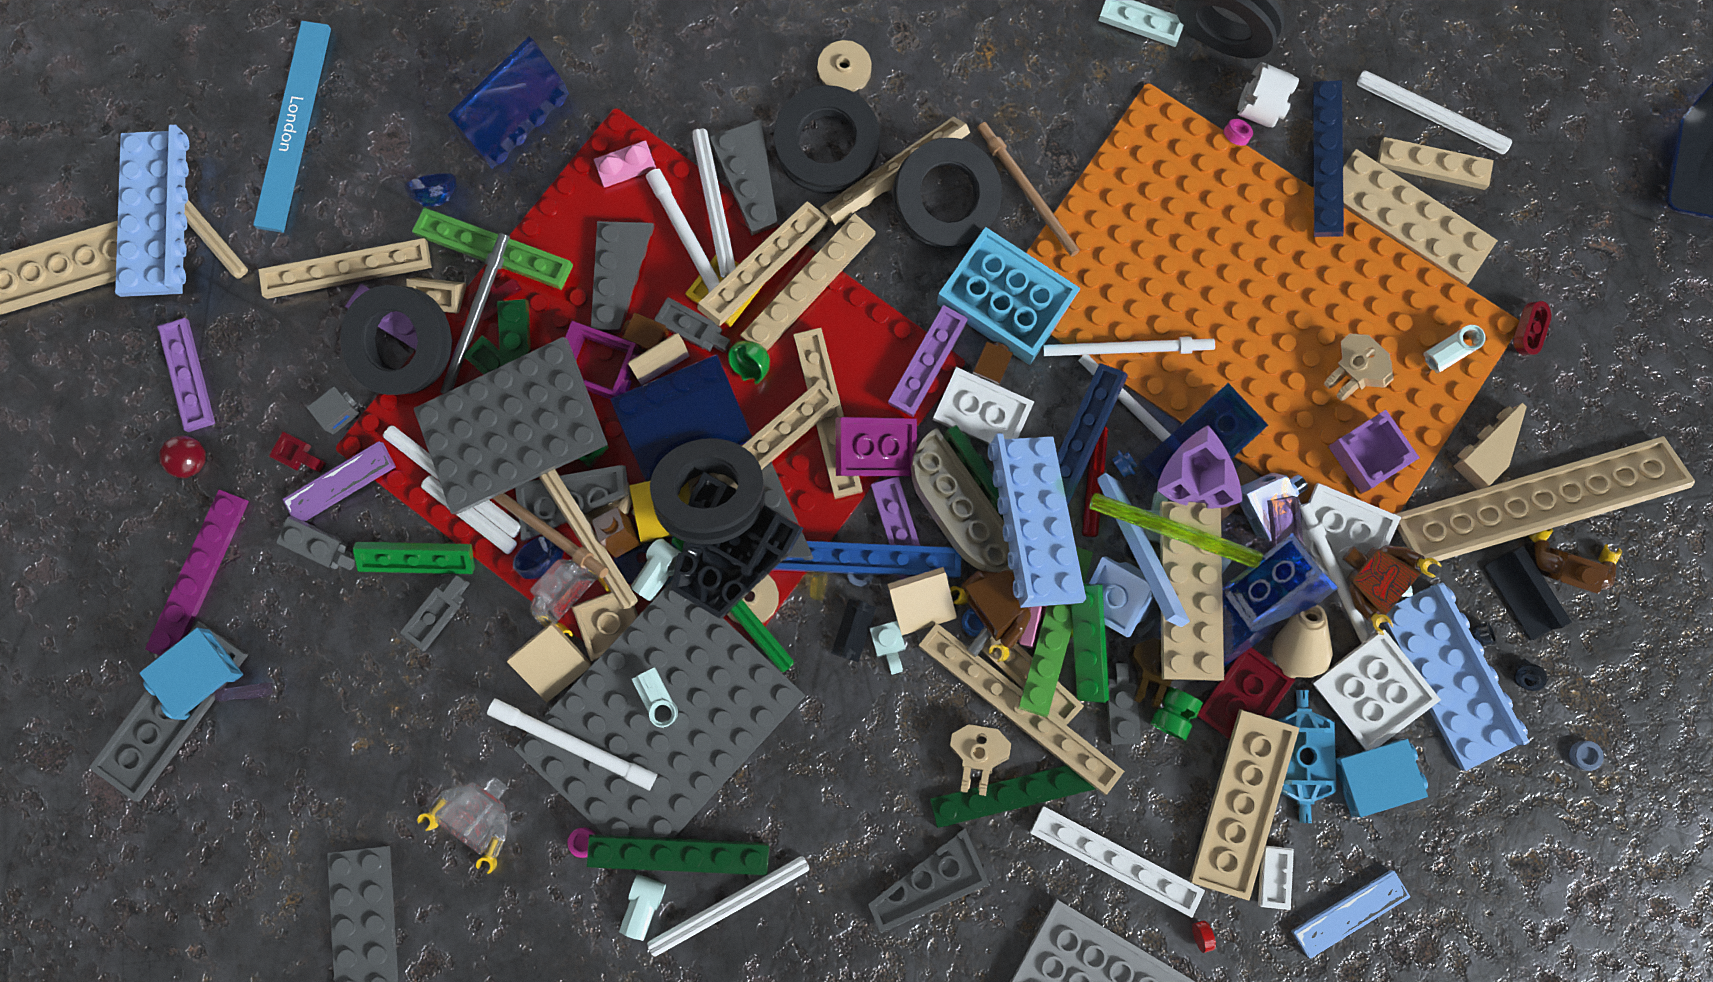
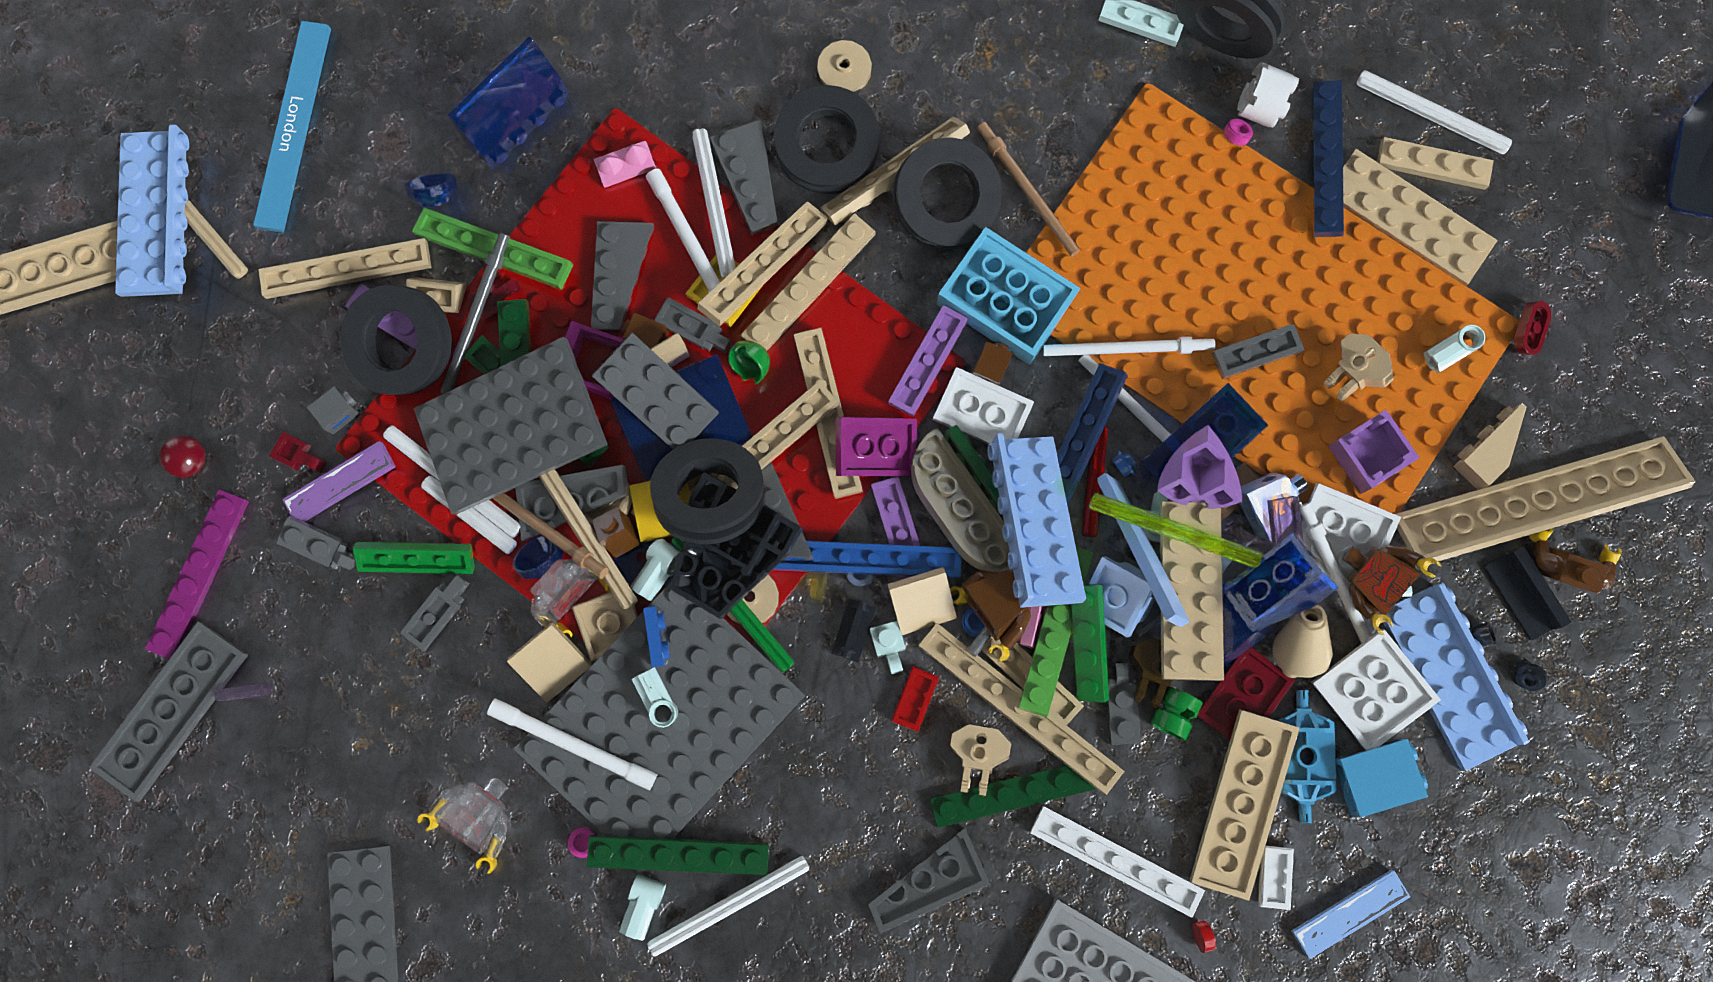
dark azure panel [140,627,243,720] -> none
medium lavender tile [157,318,215,432] -> none
sand blue tile [1569,741,1604,771] -> none
none -> dark grey plate [592,332,719,449]
none -> blue plate [643,606,670,668]
none -> red plate [891,666,939,732]
none -> dark grey plate [1212,323,1304,379]

